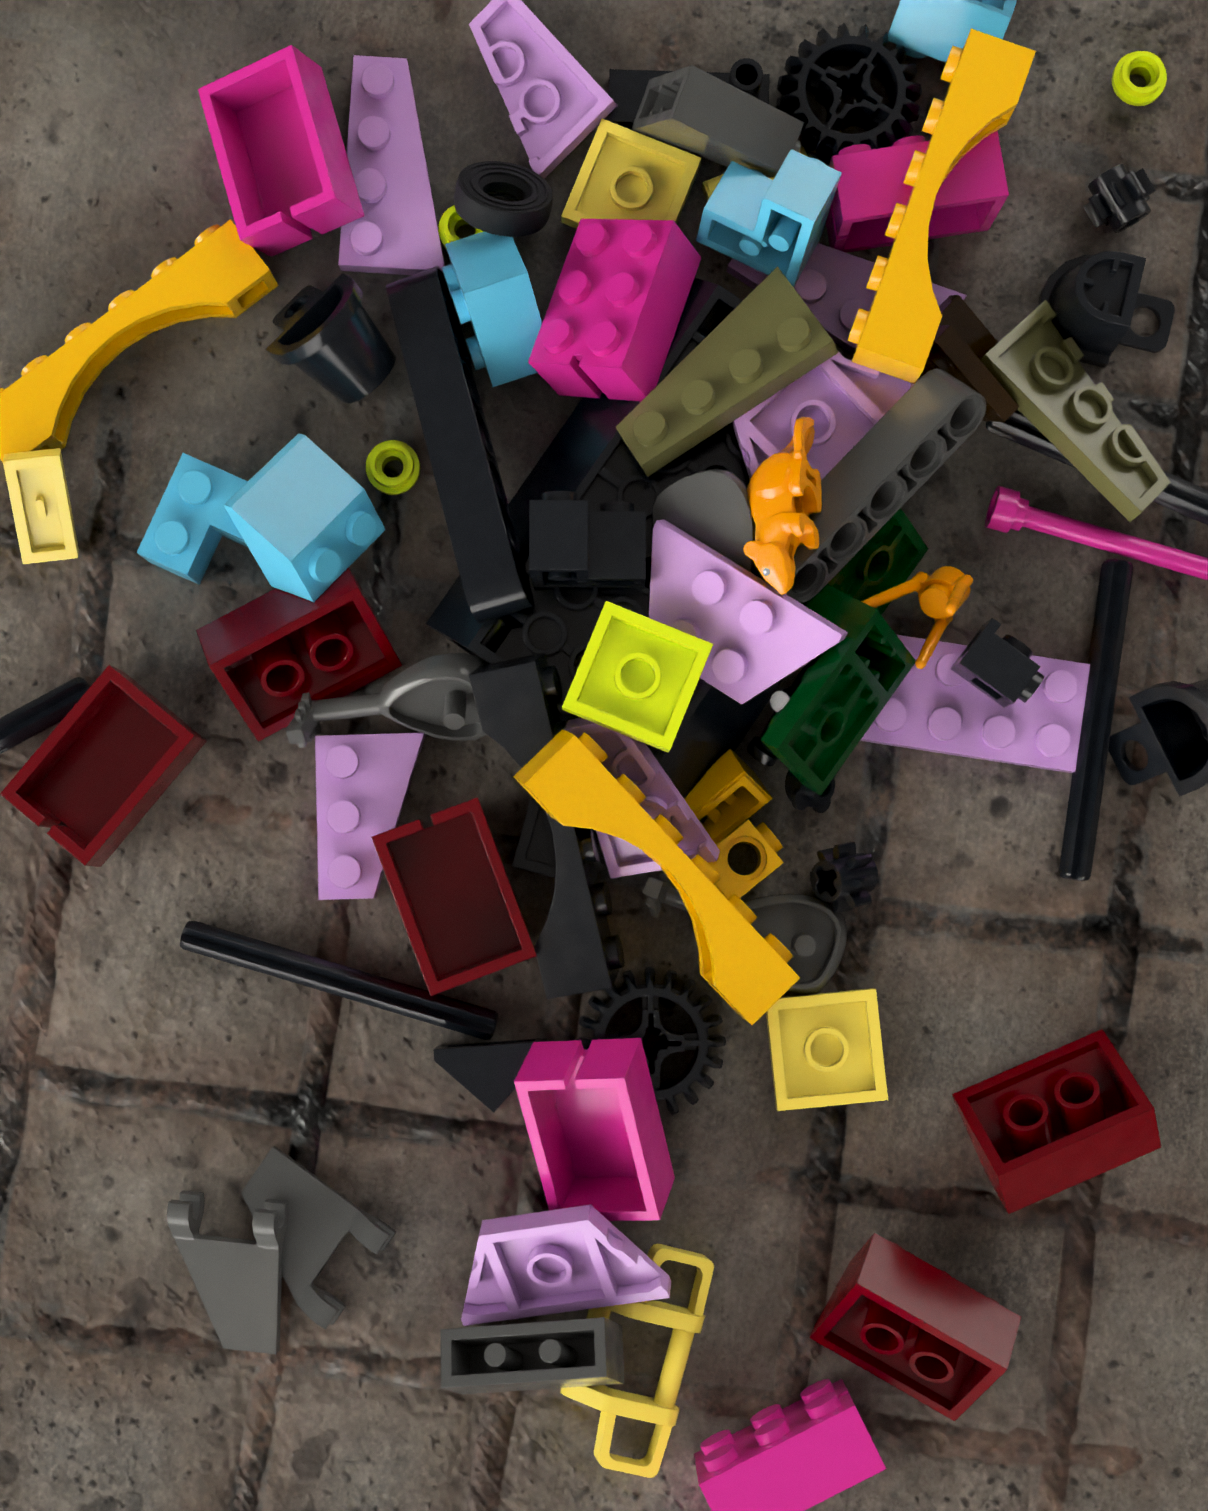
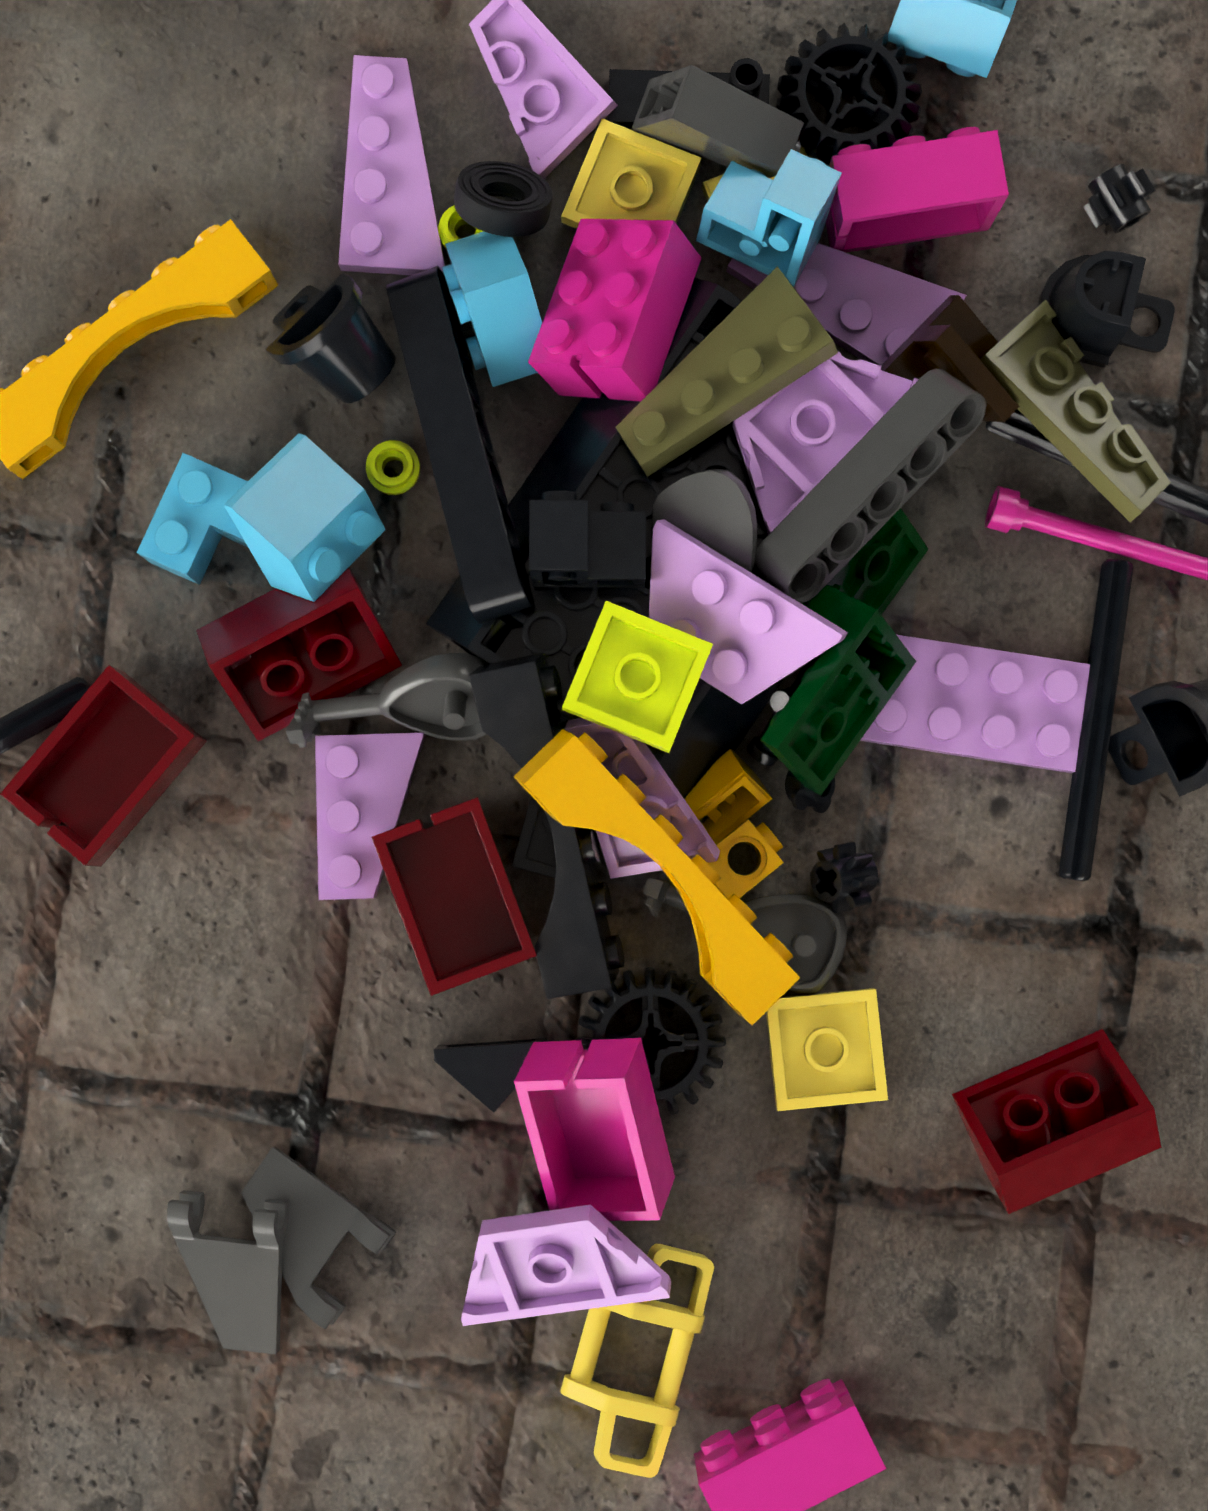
light yellow plate [3,448,79,564] -> none
black axle [180,921,498,1040] -> none
dark pink piece [198,45,364,257] -> none
dark grey brick [440,1317,625,1394] -> none
light orange animal [743,417,822,595] -> none
dark red slope [810,1233,1021,1421] -> none
yellow arch [847,29,1036,384] -> none
light orange plant [861,566,973,669] -> none
black brick [951,618,1045,708] -> none
neon yellow plate [1112,51,1167,106] -> none

